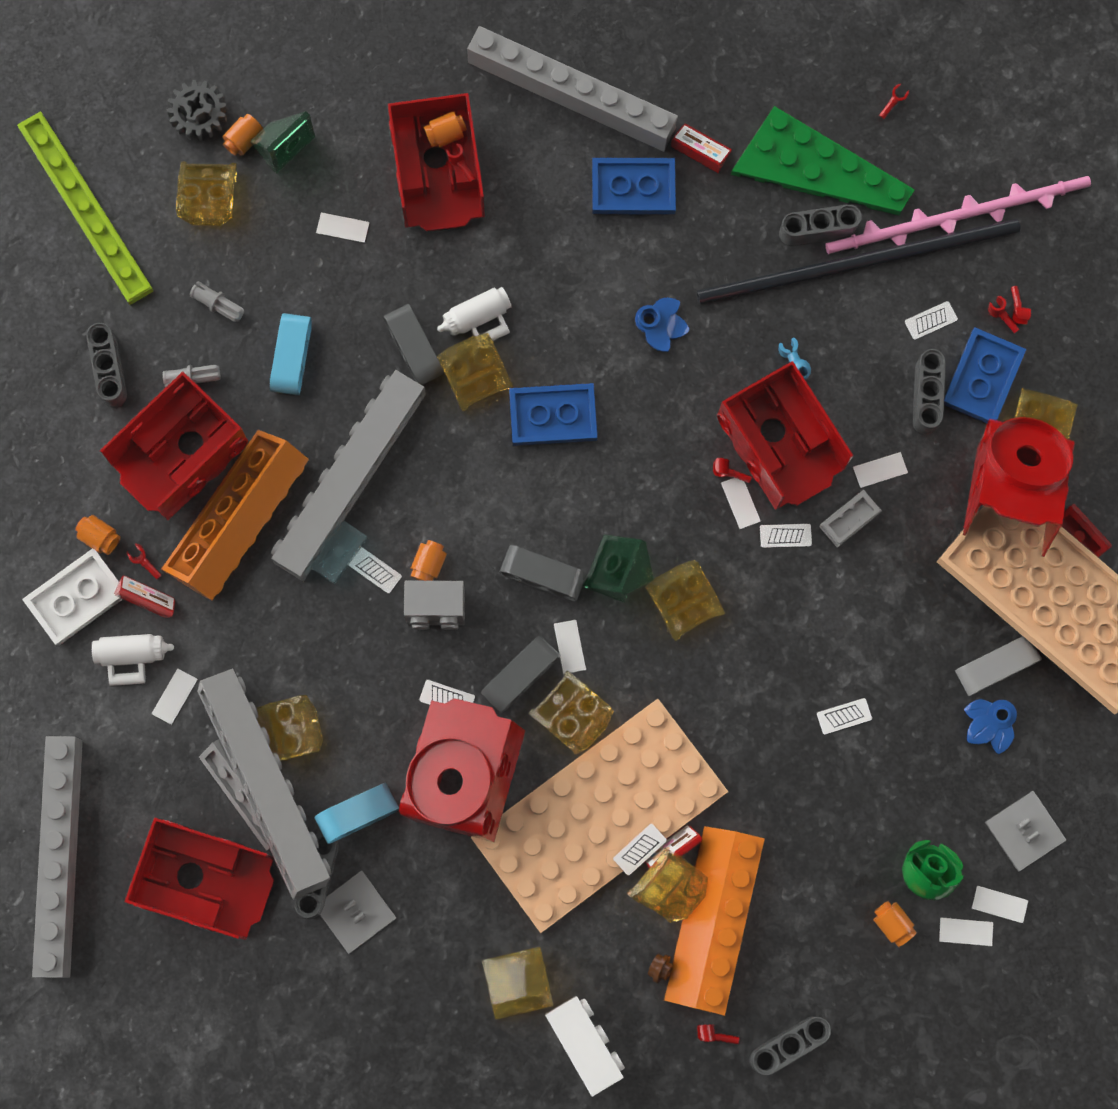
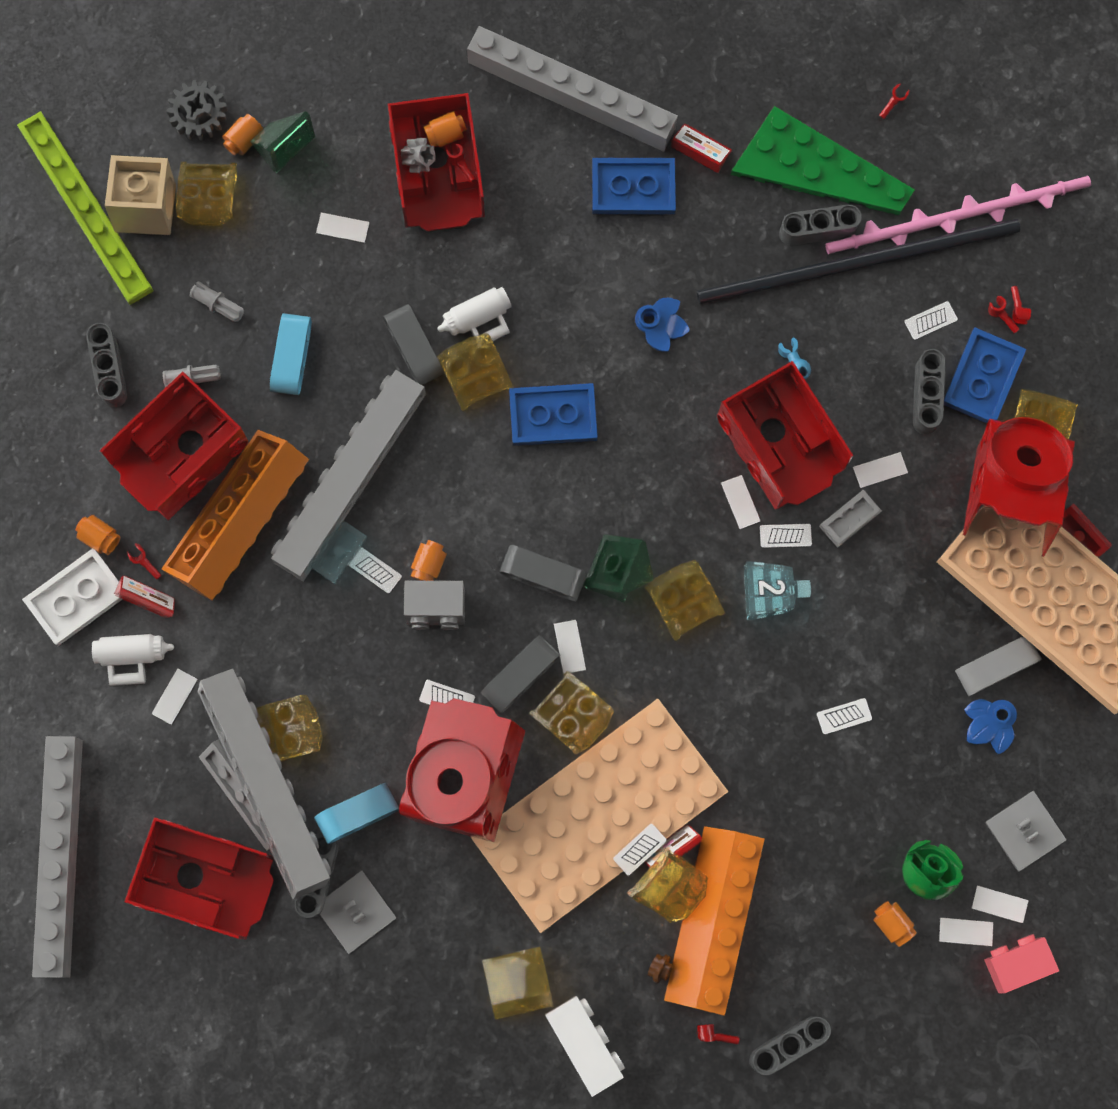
red hand [713,458,752,483] -> none
none -> tan brick [105,155,176,235]
none -> light grey gear [401,138,436,173]
none -> clear light blue torso [744,561,811,620]
none -> coral brick [984,934,1059,993]

